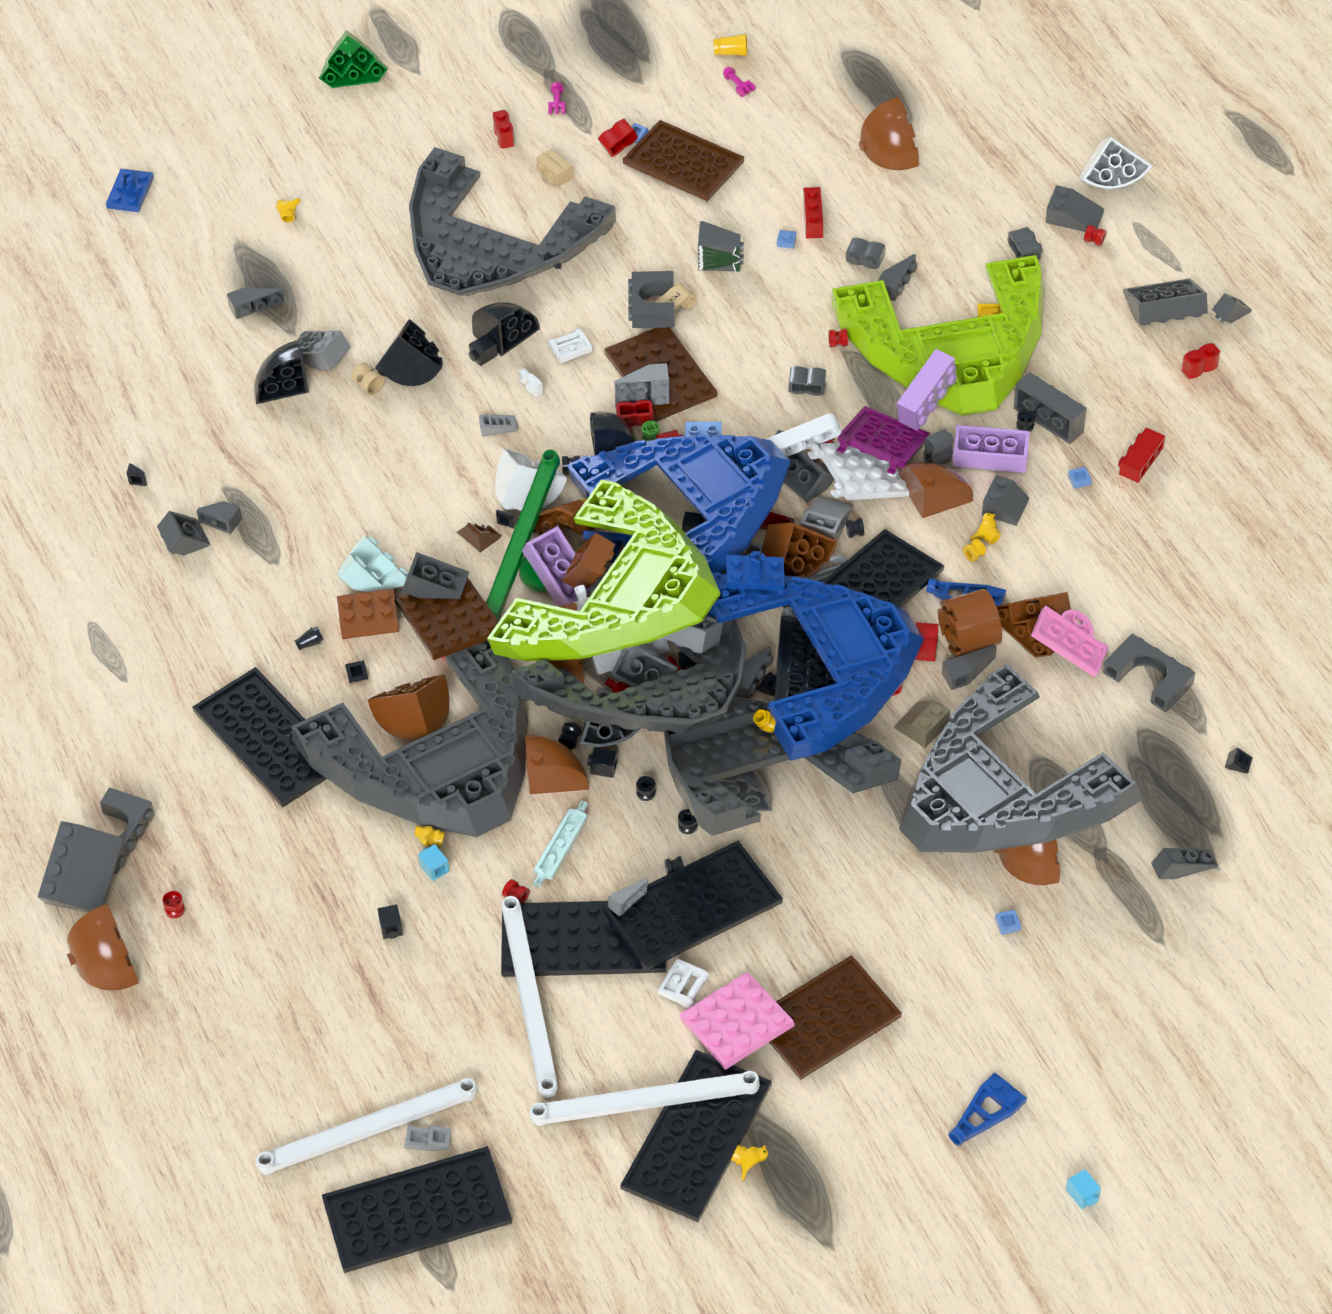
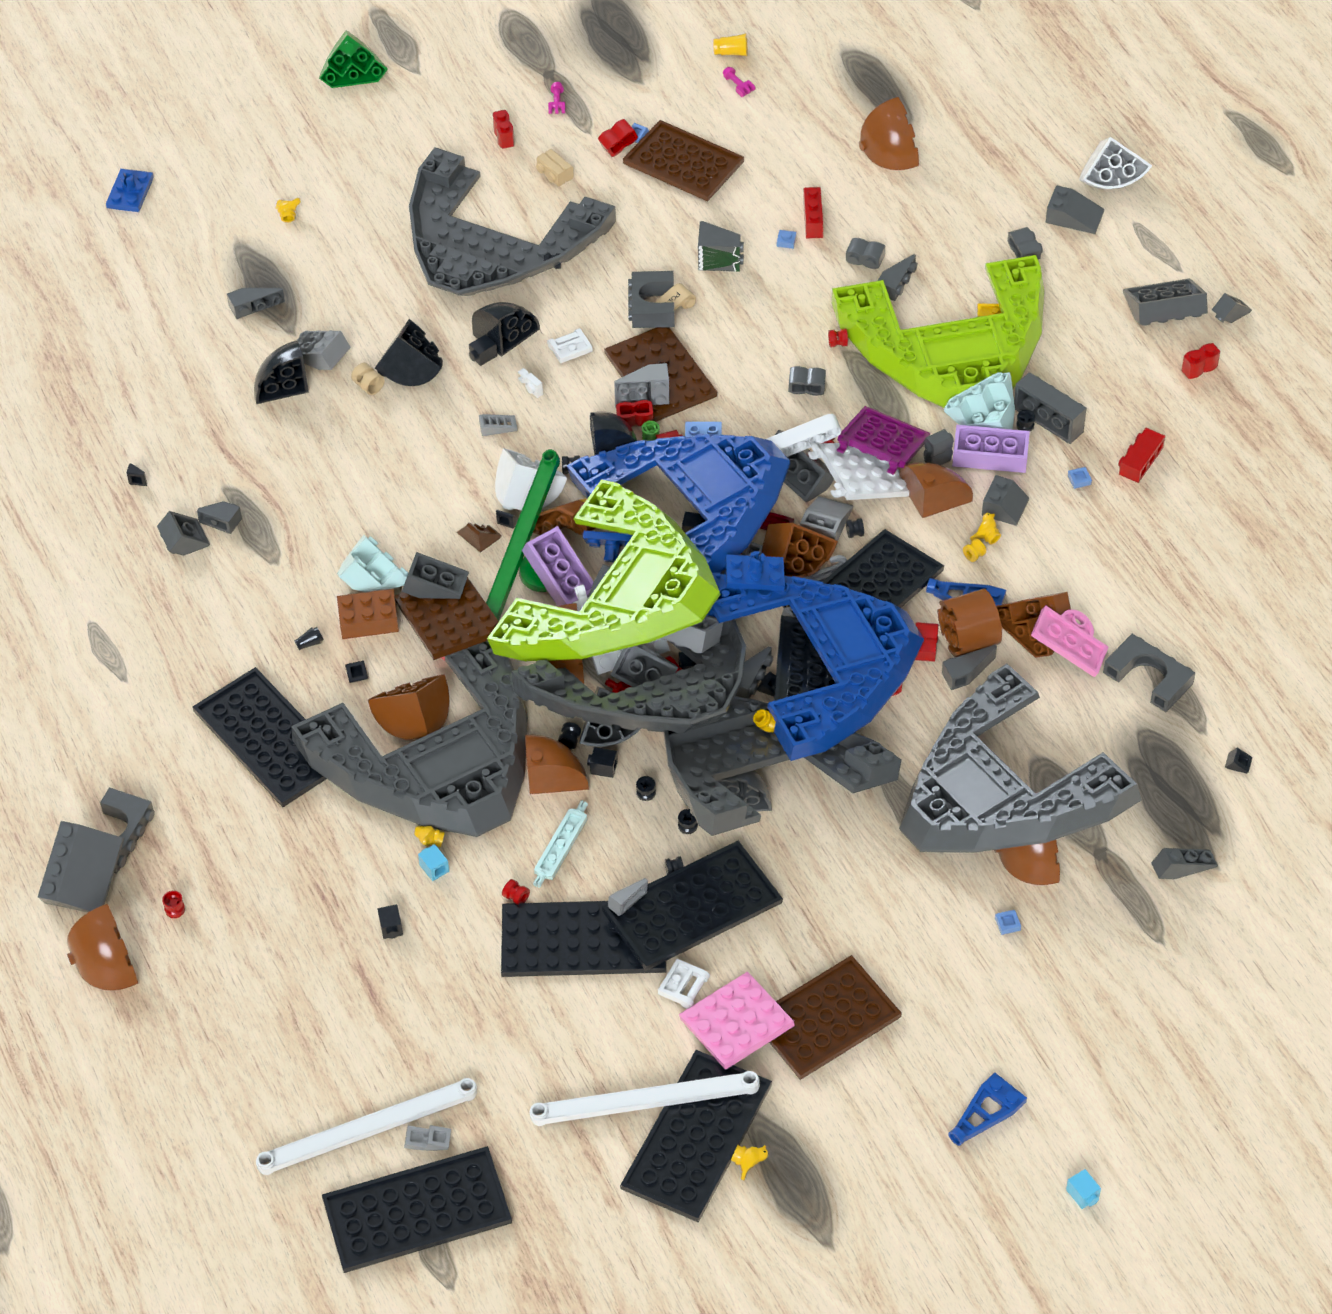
white piece [502,896,558,1099] -> none
dark orange brick [561,533,615,588] -> none
dark tan slope [894,700,950,748] -> none
lavender brick [897,349,957,431] -> none
red wheel [1084,225,1107,246] -> none
none -> light aqua brick [944,372,1015,430]

